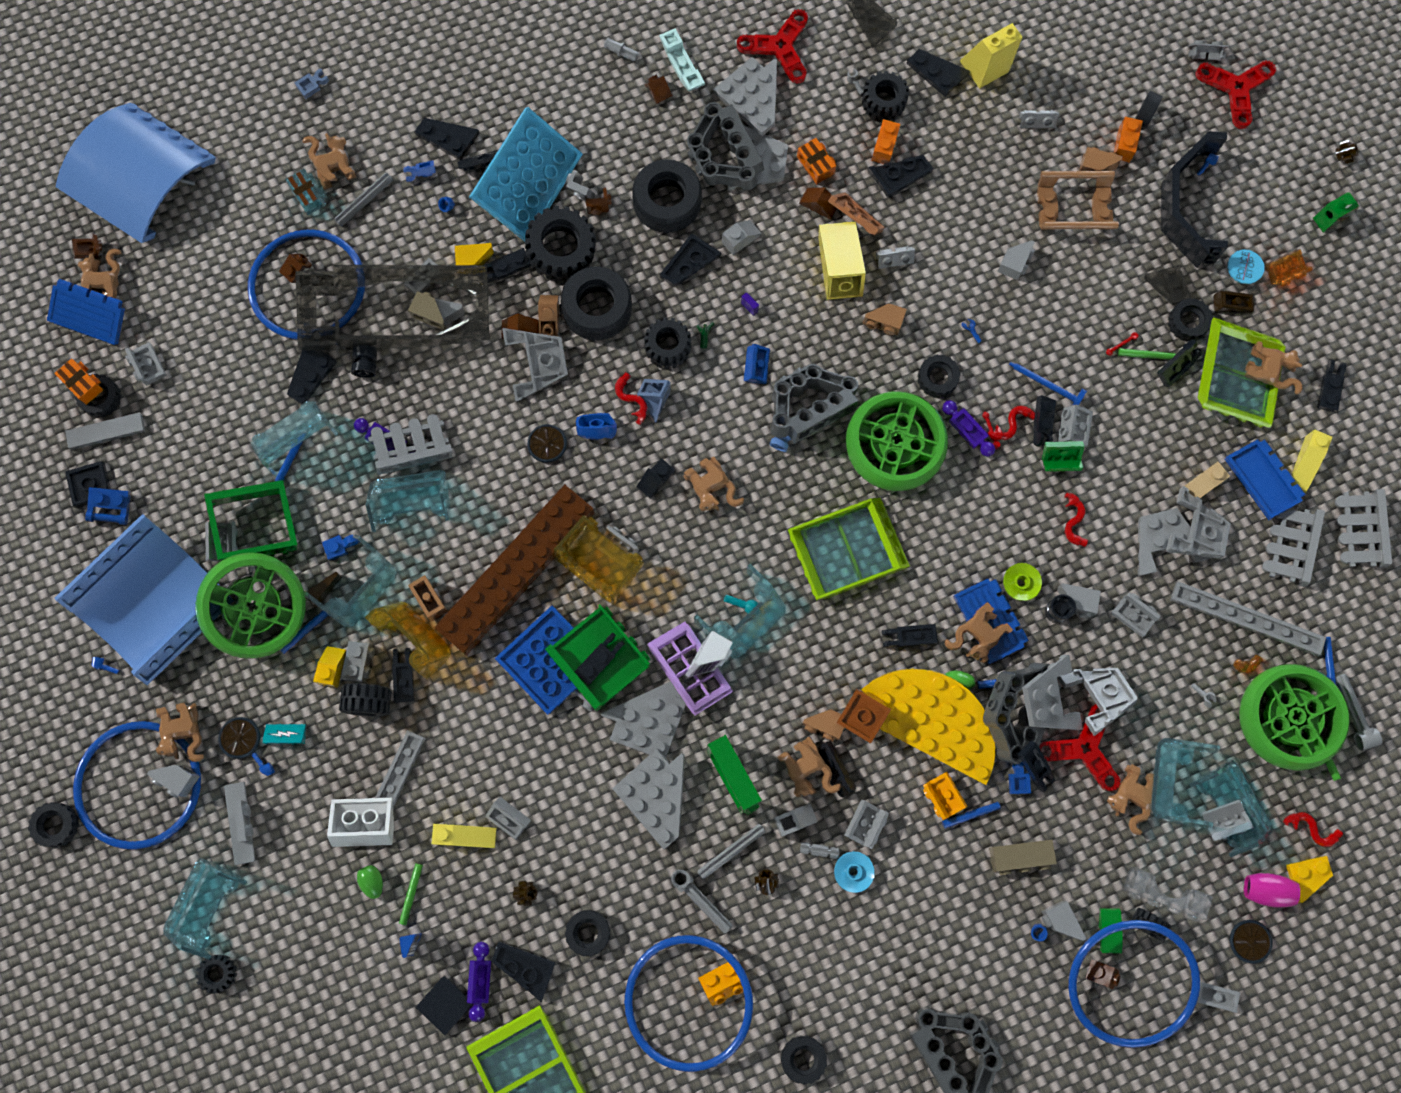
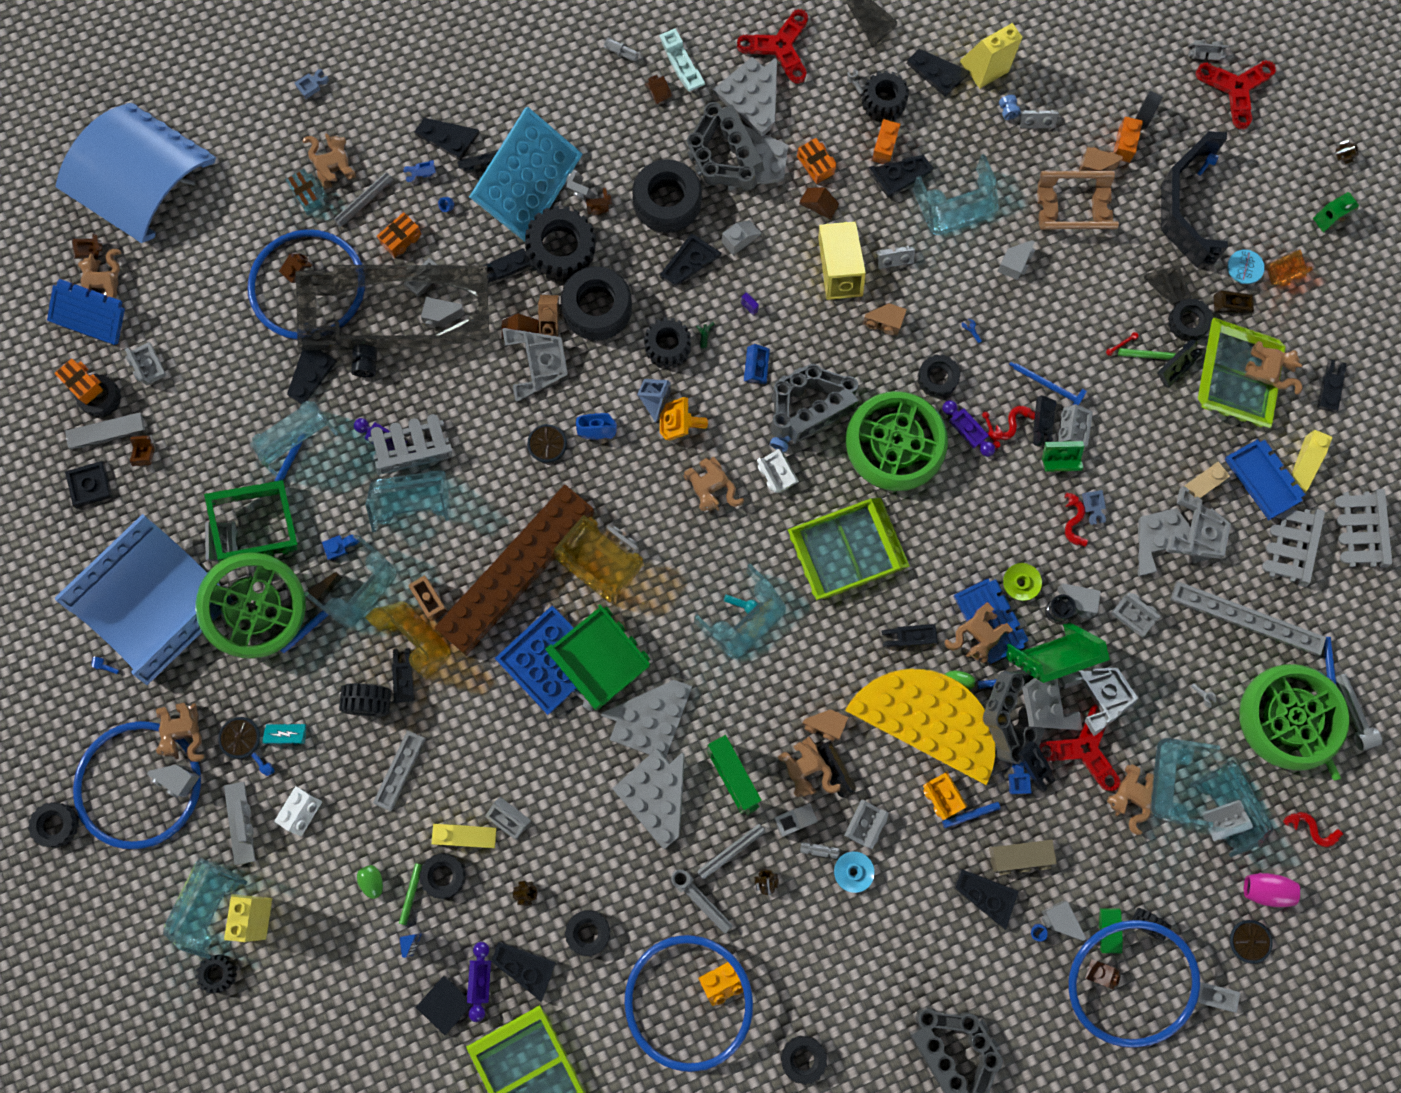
blue plate [85,487,131,525] -> none
yellow slope [313,646,347,688] -> none
white slope [327,798,394,847] -> none
light grey bracket [341,641,375,684] -> none
dark tan slope [408,291,446,331] -> none
yellow slope [455,243,494,275] -> none
black hinge [575,633,625,685] -> none
red animal [615,372,647,425] -> none
black slope [636,458,676,499] -> none
lavender piece [647,622,733,716] -> none
white slope [685,631,733,677] -> none
nougat wing [828,192,885,235] -> none
dark orange panel [837,688,891,743] -> none
clear arch [1123,867,1213,922] -> none
clear orange arm [1233,654,1263,673] -> none
yellow wing [1286,856,1333,903] -> none
none -> reddish brown bracket [130,436,155,466]
none -> light yellow slope [224,894,273,942]
none -> white bracket [274,786,322,836]
none -> orange brick [377,212,422,258]
none -> black tyre [419,853,466,899]
none -> light orange piece [660,397,708,441]
none -> white bracket [757,449,799,493]
none -> clear light blue windscreen [913,154,999,235]
none -> black wing [954,869,1019,930]
none -> medium blue wheel [999,95,1021,120]
none -> green panel [1006,623,1110,683]
none -> sand blue plate [1082,490,1106,525]

